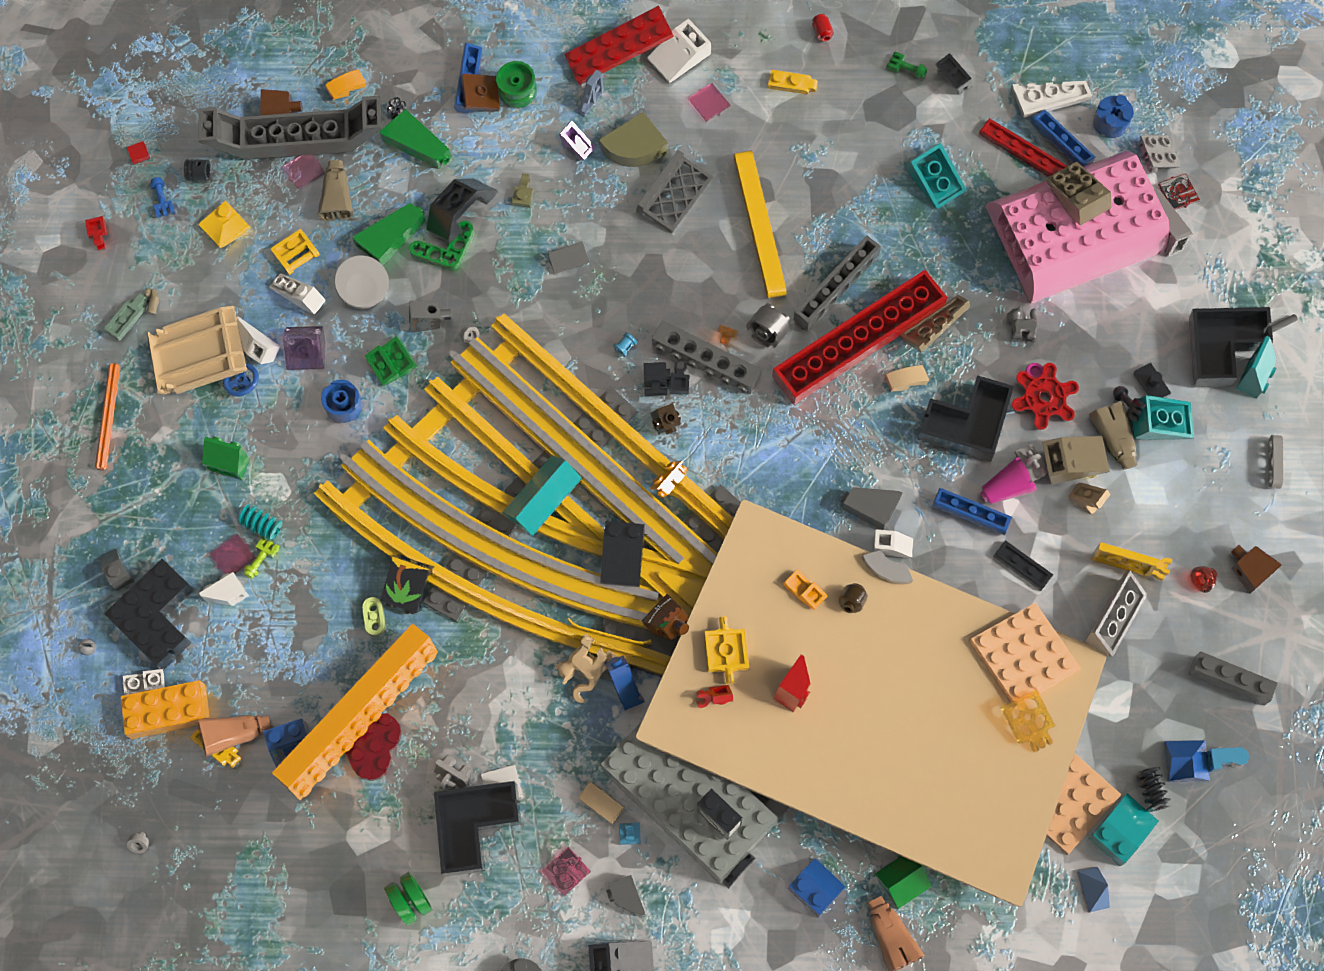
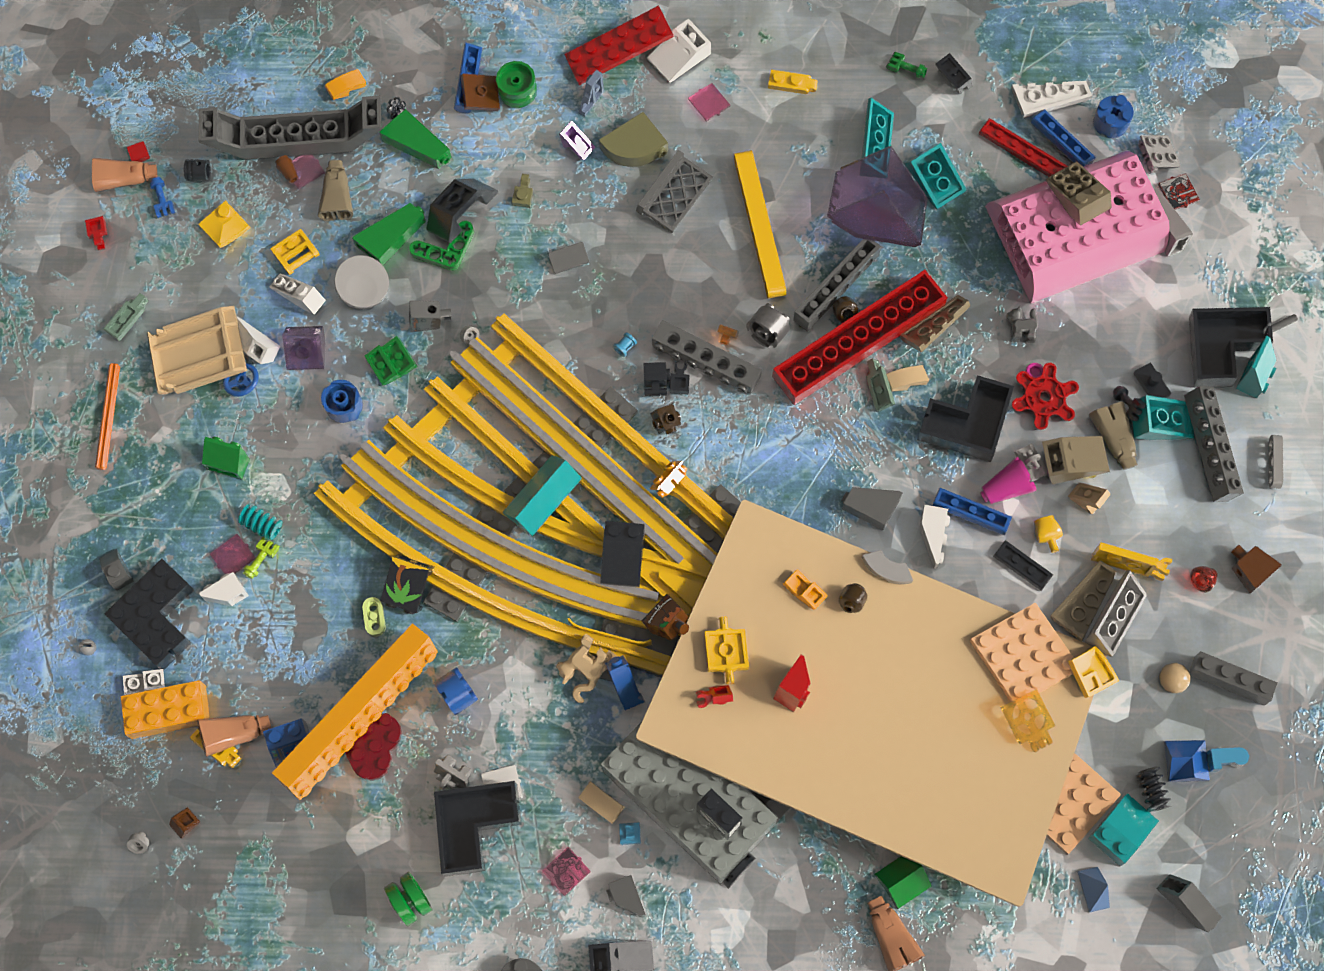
dark tan arm [144,288,159,314] -> none
reddish brown torso [260,89,303,115] -> none
blue slope [788,858,846,917] -> none
red brick [812,14,834,42] -> none
white slope [873,529,913,558] -> none
none -> nougat piece [92,158,157,192]
none -> reddish brown slope [169,807,200,838]
none -> reddish brown cone [275,155,299,183]
none -> blue brick [434,667,479,715]
none -> clear purple windscreen [827,146,928,247]
none -> dark brown head [832,296,859,323]
none -> teal slope [860,98,894,177]
none -> sand green hinge [866,358,895,412]
none -> white slope [920,505,950,569]
none -> yellow piece [1034,515,1063,553]
none -> dark tan wing [1050,560,1116,642]
none -> yellow plate [1068,646,1119,698]
none -> dark grey slope [1156,874,1222,933]
none -> tan hair [1159,663,1190,693]
none -> dark grey brick [1184,386,1244,502]

